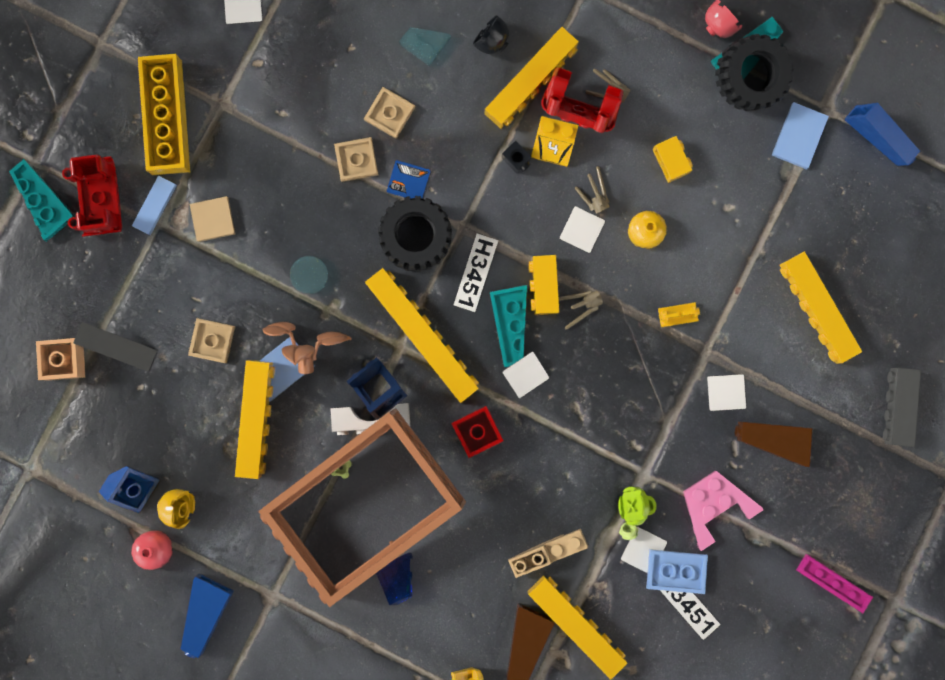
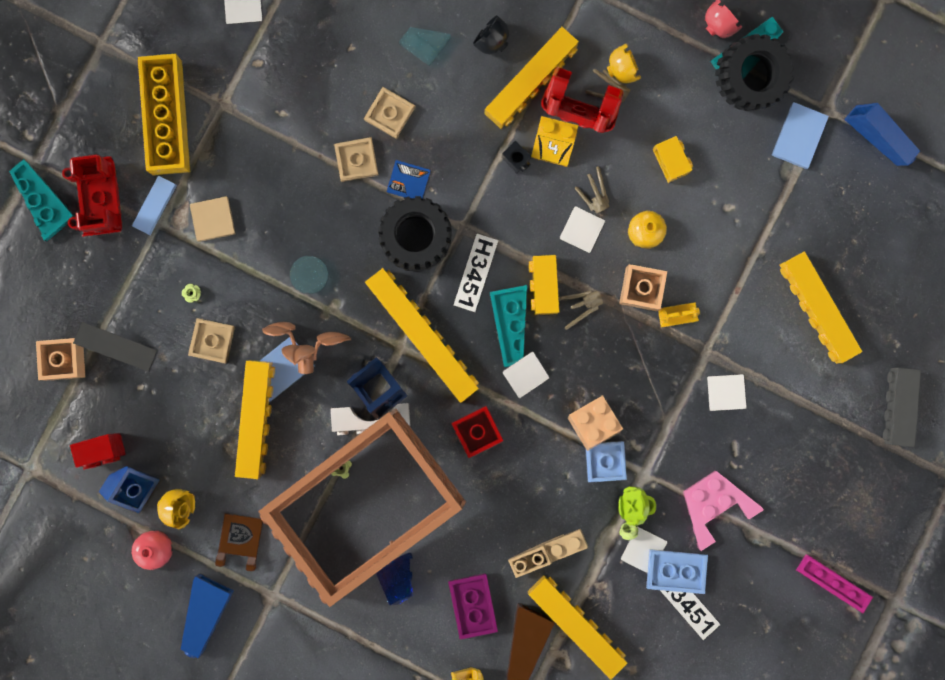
reddish brown slope [735,422,813,467] -> none
none -> red brick [70,433,126,470]
none -> yellowish green plate [182,284,201,303]
none -> reddish brown flag [215,513,263,571]
none -> magenta plate [448,573,498,640]
none -> light nougat brick [568,396,623,451]
none -> light blue tile [586,441,627,482]
none -> yellow cylinder [607,43,641,84]
none -> light nougat brick [619,264,667,311]

